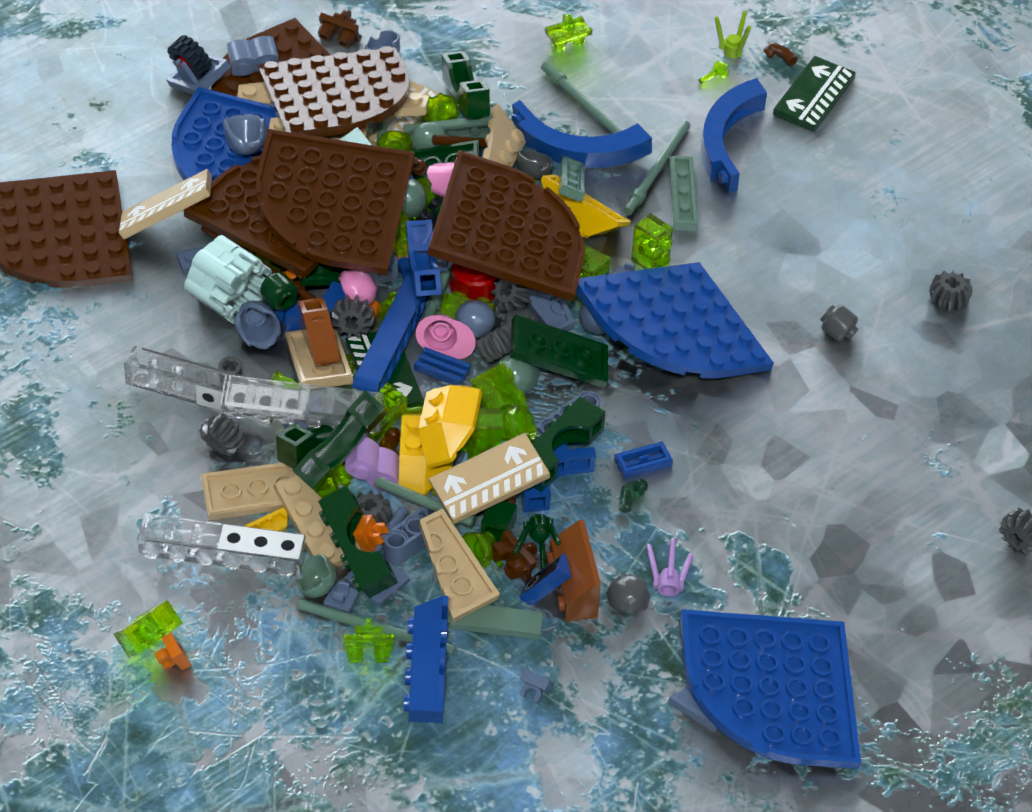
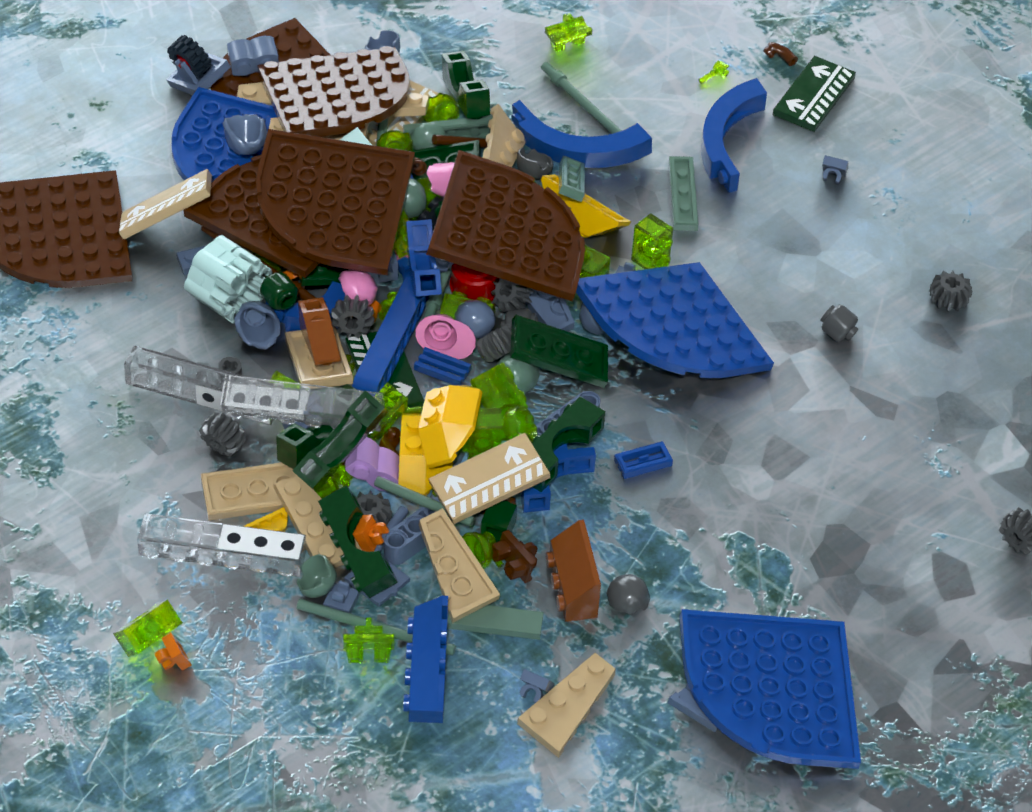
reddish brown hips [318,9,362,49] -> none
dark green plant [513,514,561,569] -> none
blue slope [520,553,572,605] -> none
clear green arm [618,478,648,513] -> none
sand green bar [623,121,690,215] -> none
lavender plant [646,538,693,597] -> none
lime plant [714,11,751,59] -> none
none -> tan wing [517,653,616,758]
none -> sand blue tile [822,155,848,184]

